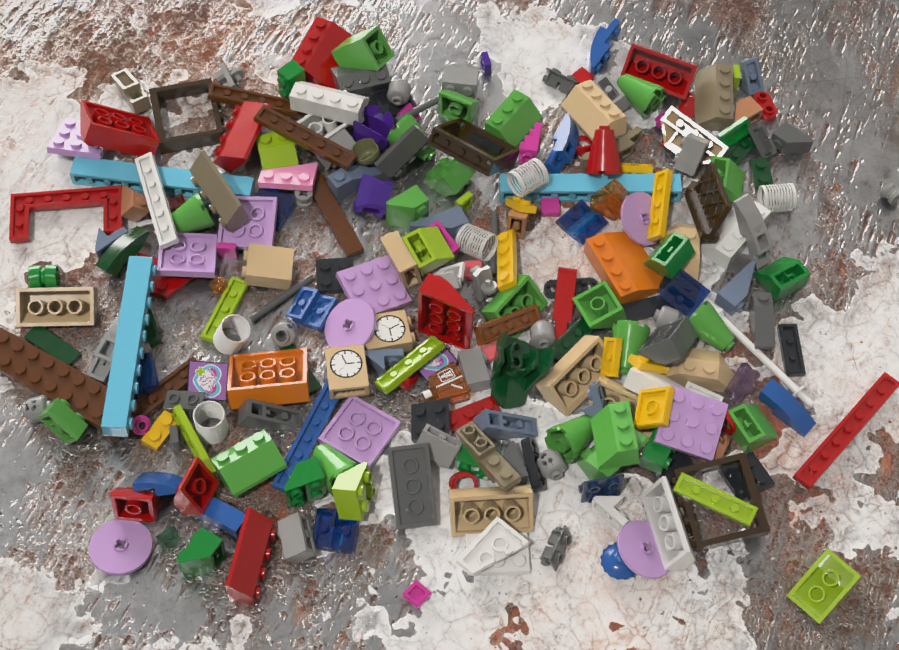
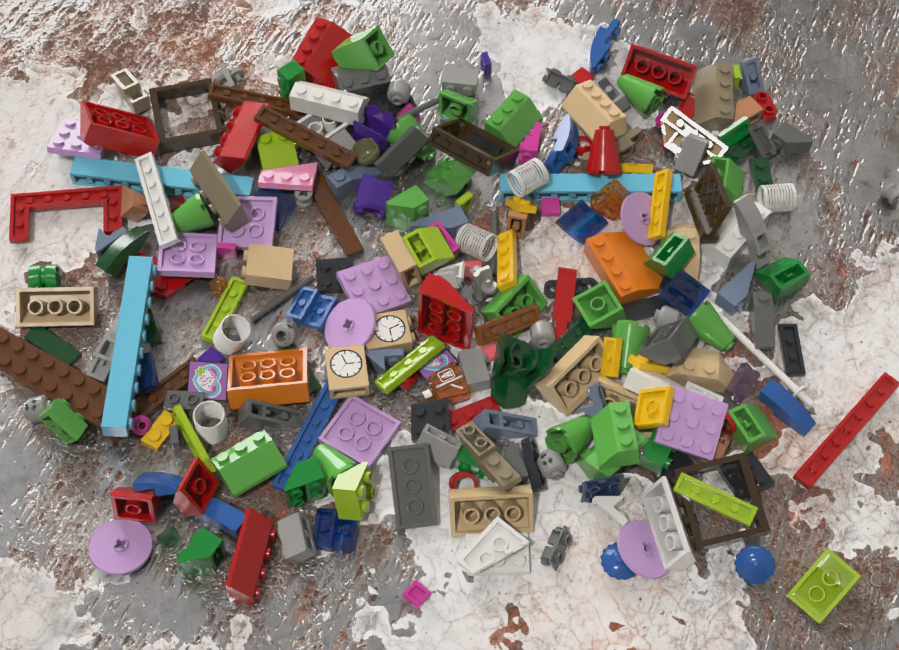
none -> dark purple tile [197,346,226,363]
none -> blue piece [734,545,776,585]

